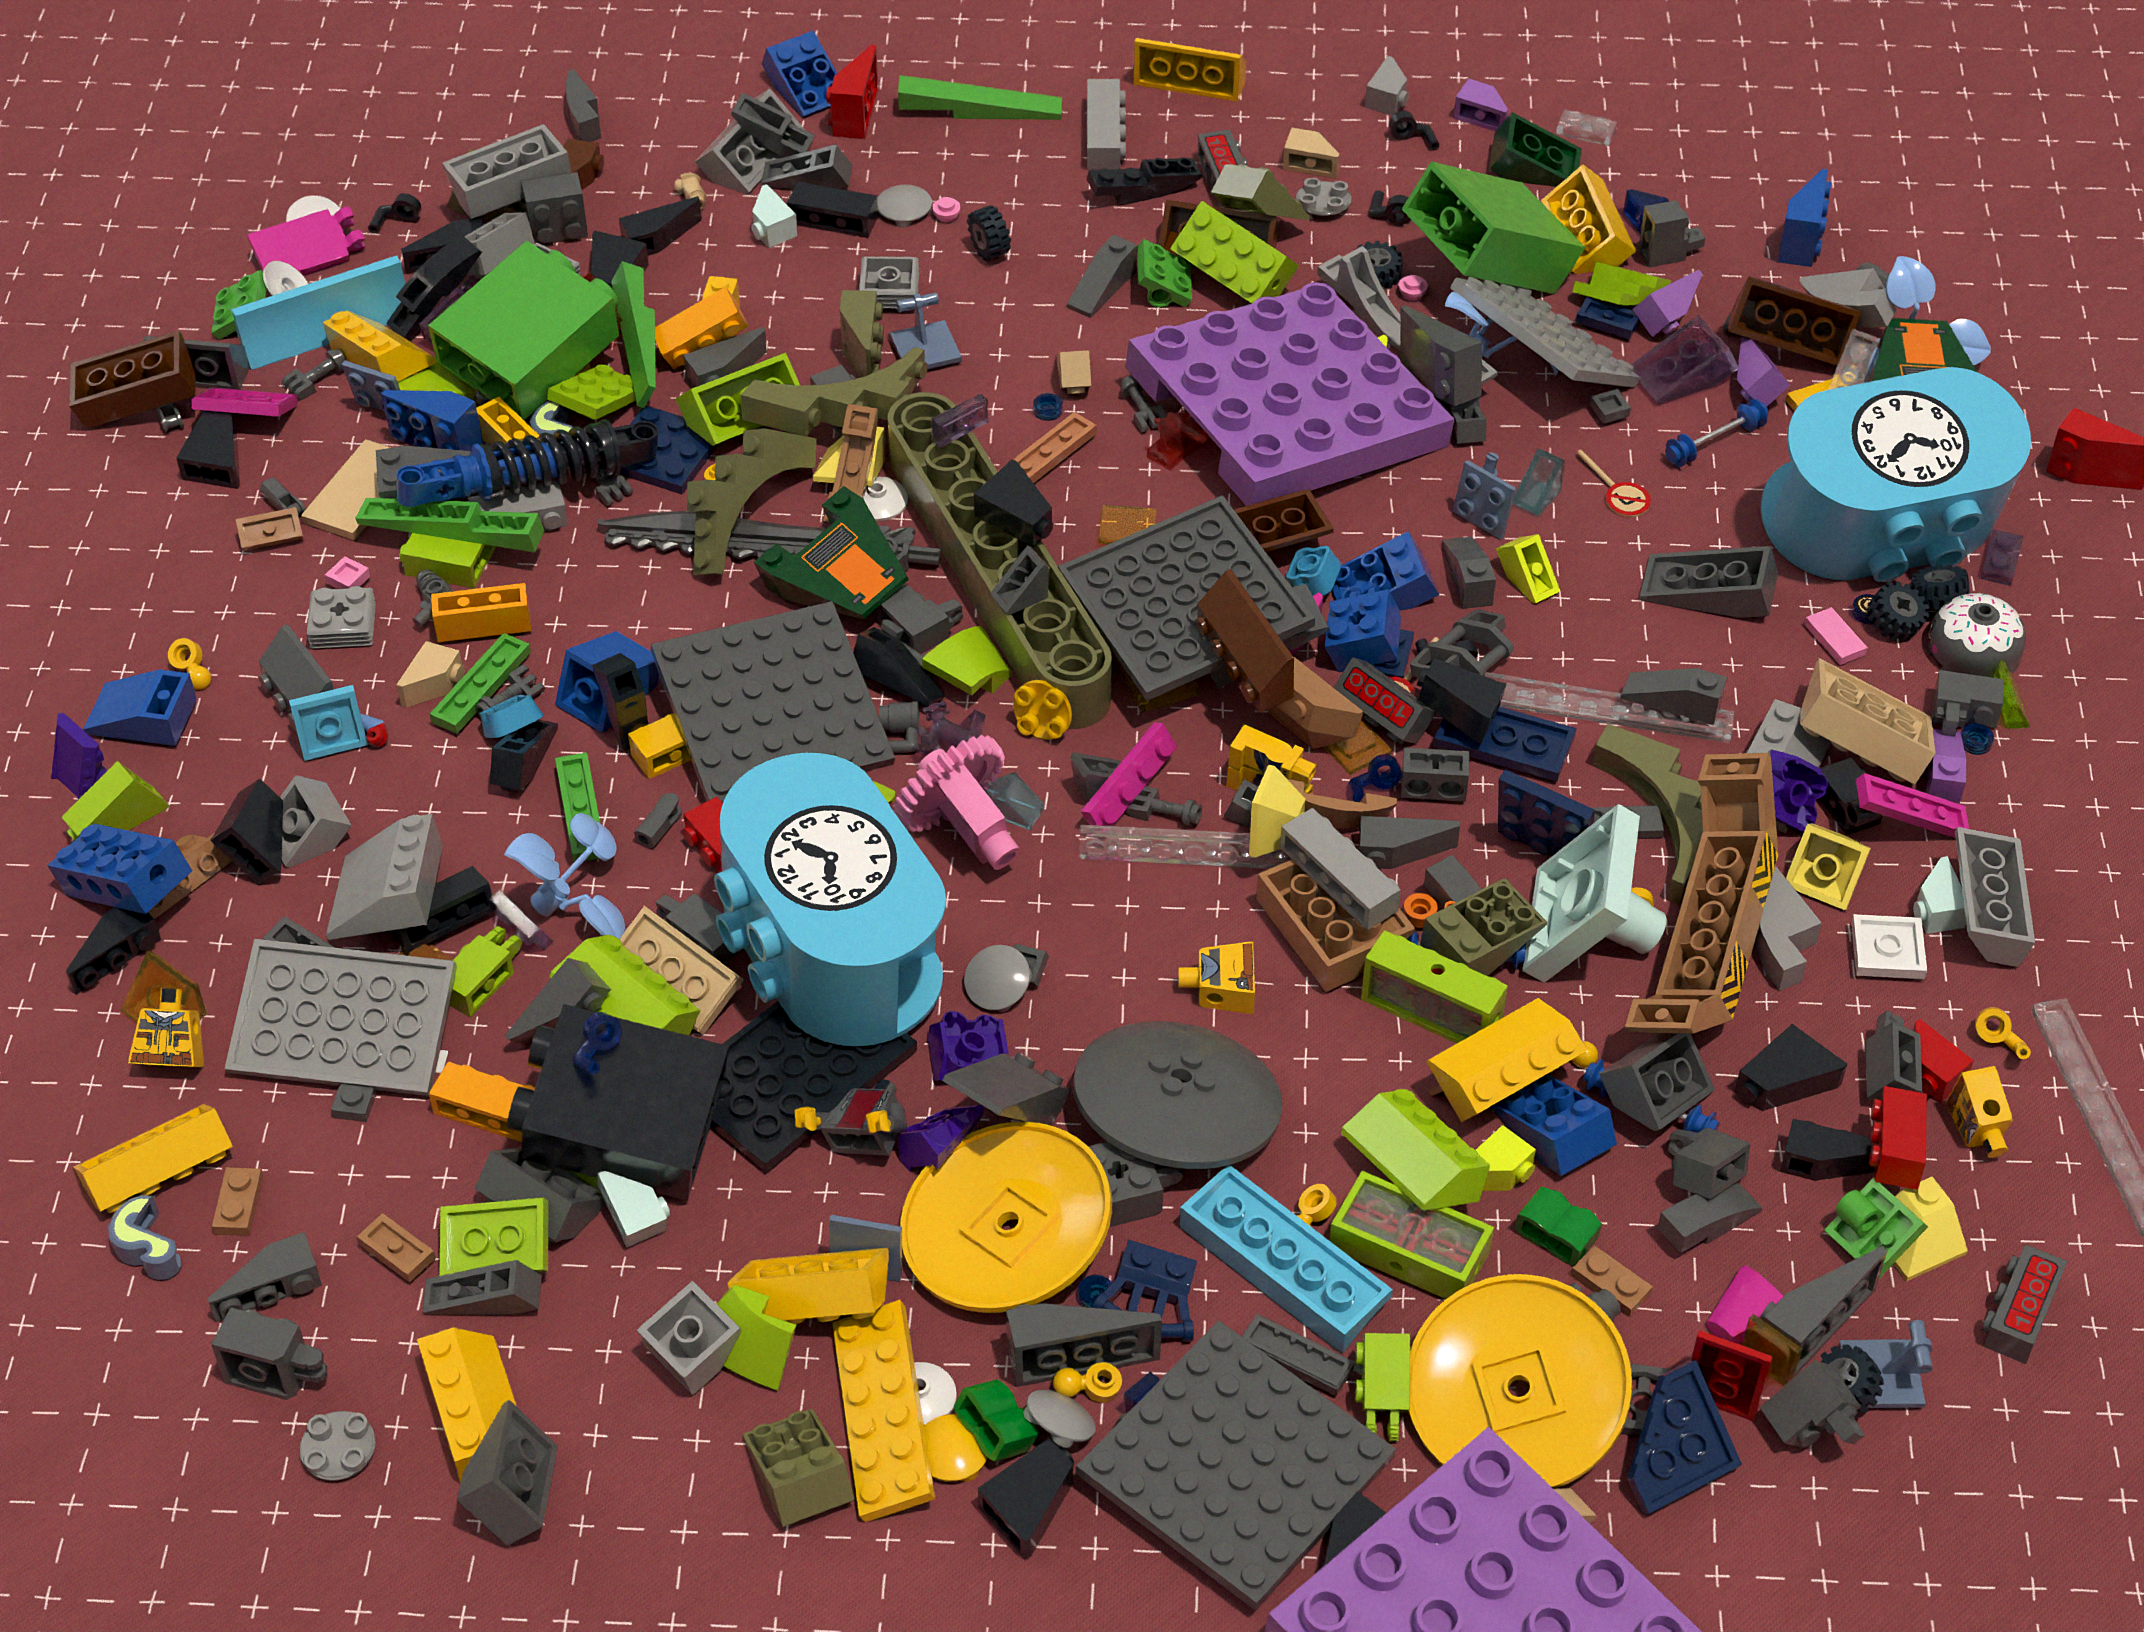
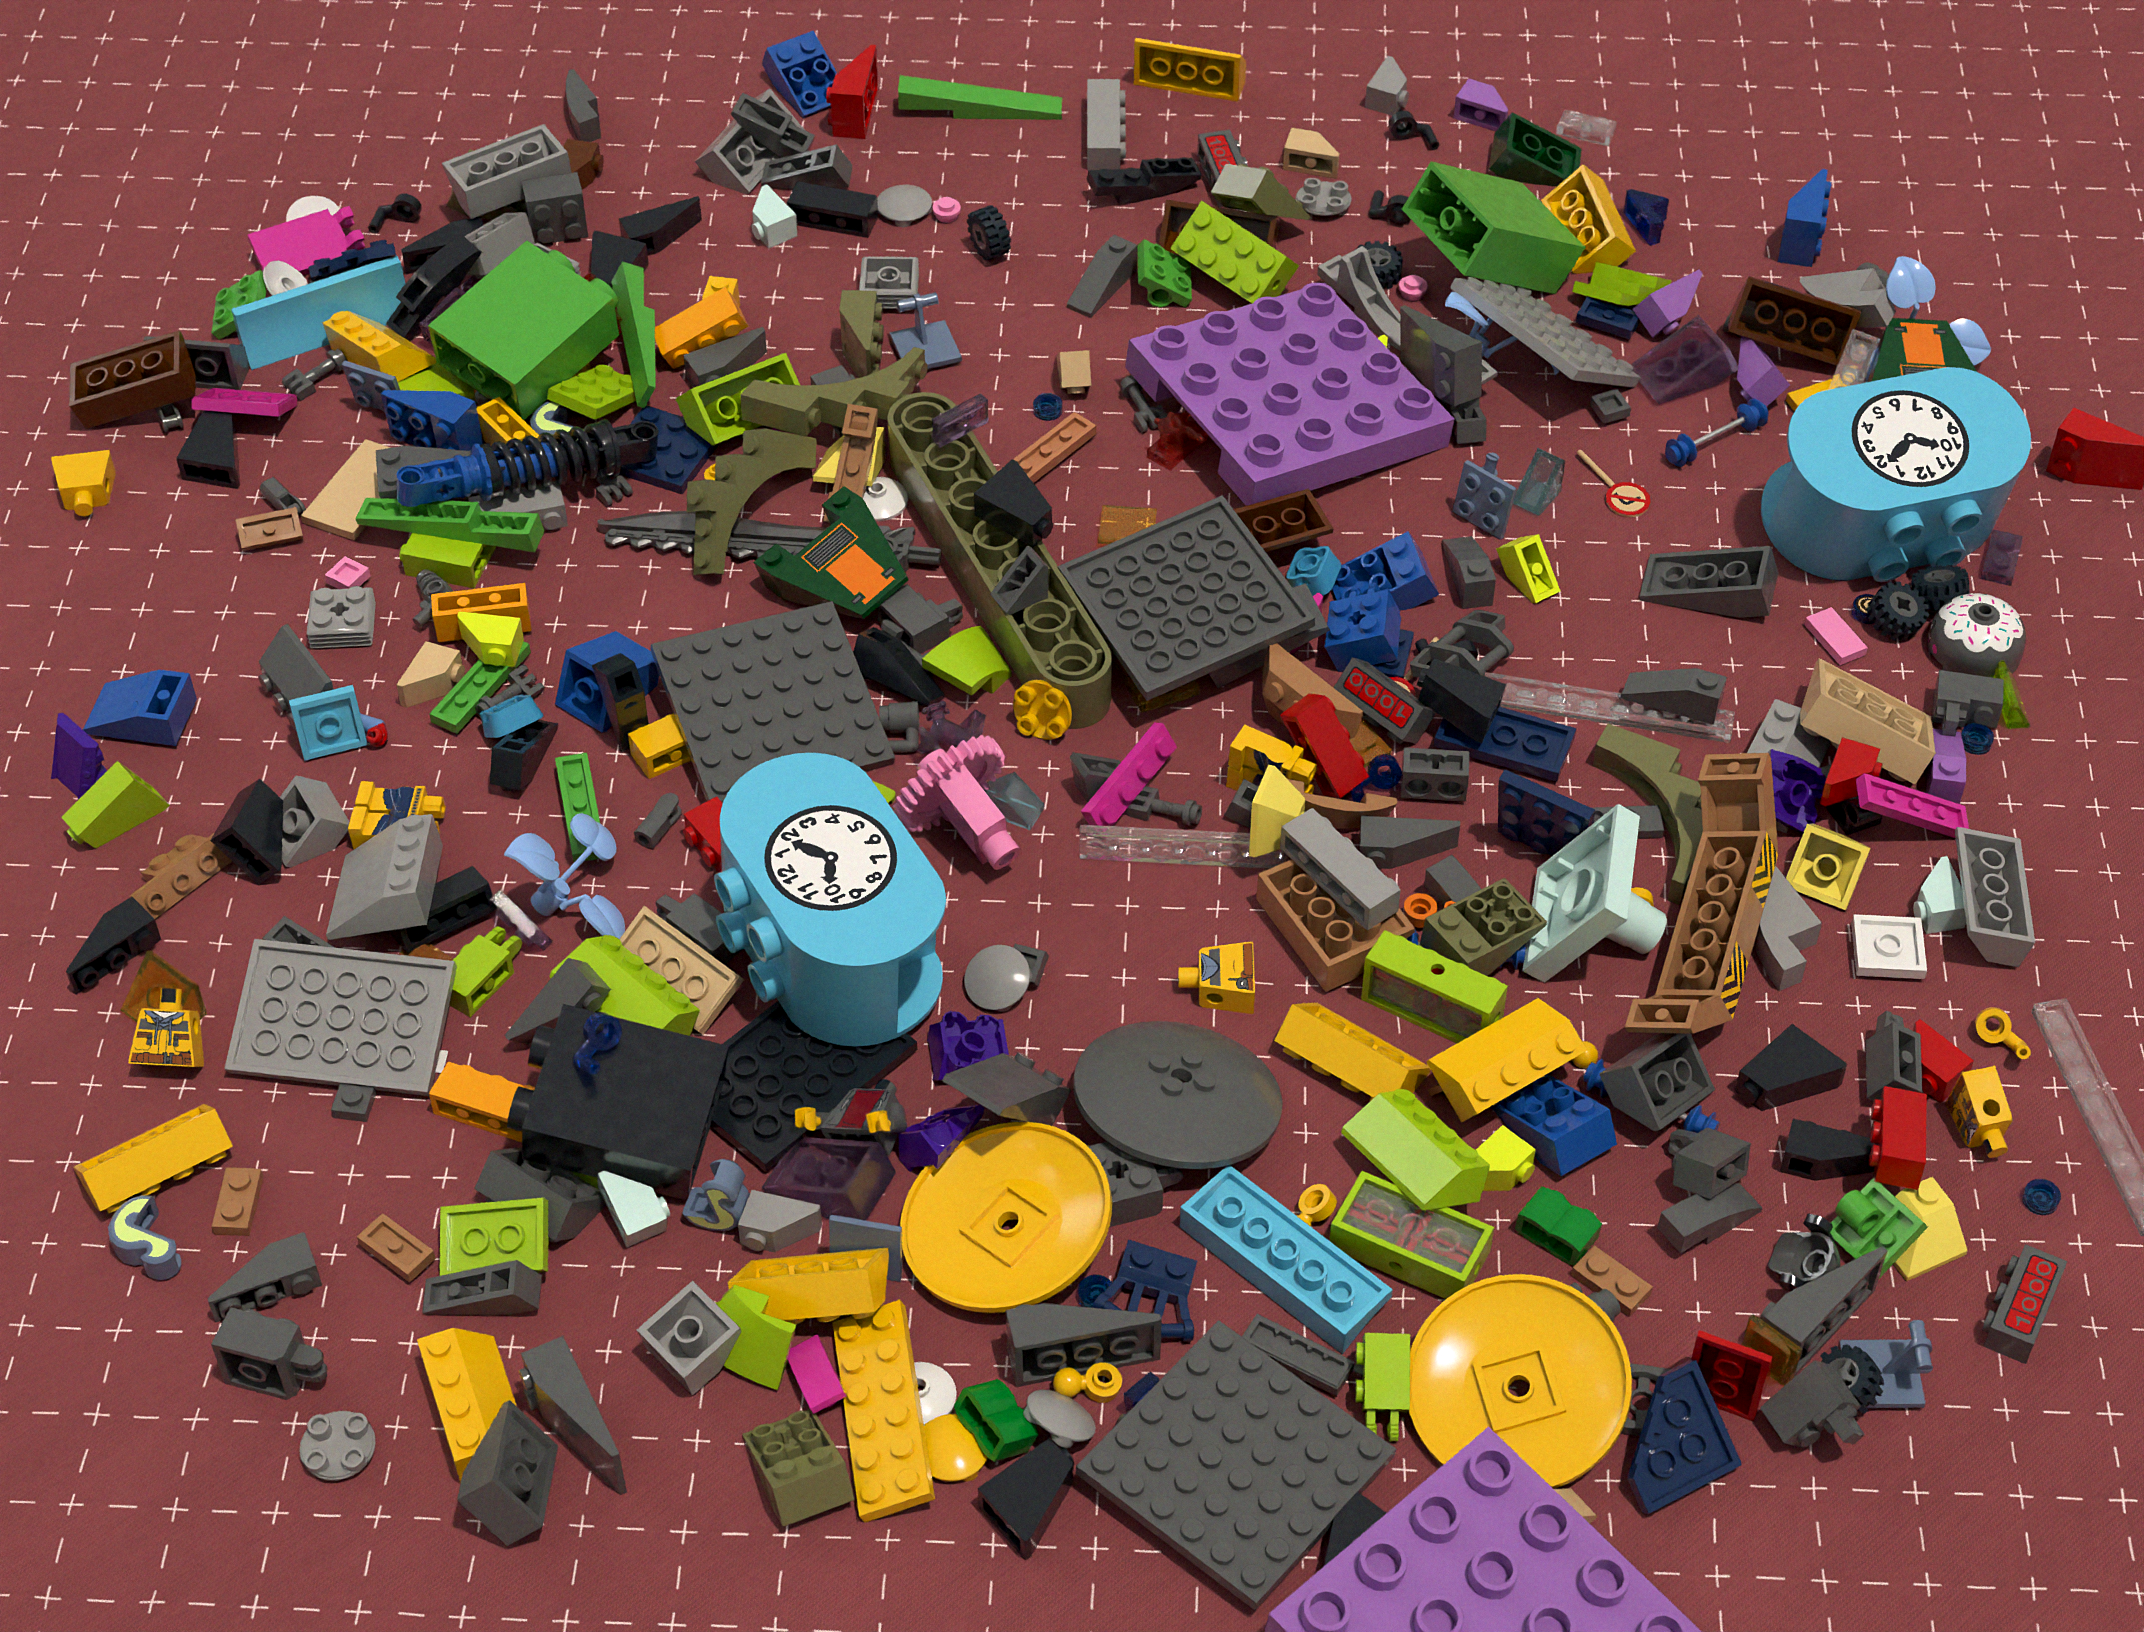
blue brick [47,824,192,914] -> none
yellow plate [168,638,212,691] -> none
tan arm [674,173,707,210] -> none
reddish brown slope [1195,569,1294,713] -> none
dark grey hinge [1638,200,1705,268] -> none
dark pink slope [1706,1265,1783,1345] -> none
none -> yellow torso [51,450,116,516]
none -> dark blue plate [308,240,396,281]
none -> yellow hips [348,781,446,849]
none -> neon yellow slope [457,611,524,667]
none -> dark grey slope [519,1336,627,1495]
none -> sand blue animal [682,1159,750,1231]
none -> light grey slope [738,1190,822,1252]
none -> clear purple slope [761,1137,896,1221]
none -> dark pink slope [788,1334,846,1414]
none -> yellow slope [1274,1002,1431,1101]
none -> red brick [1280,693,1369,798]
none -> dark grey cap [1768,1213,1841,1292]
none -> red slope [1820,737,1883,806]
none -> clear blue tile [2022,1179,2061,1215]

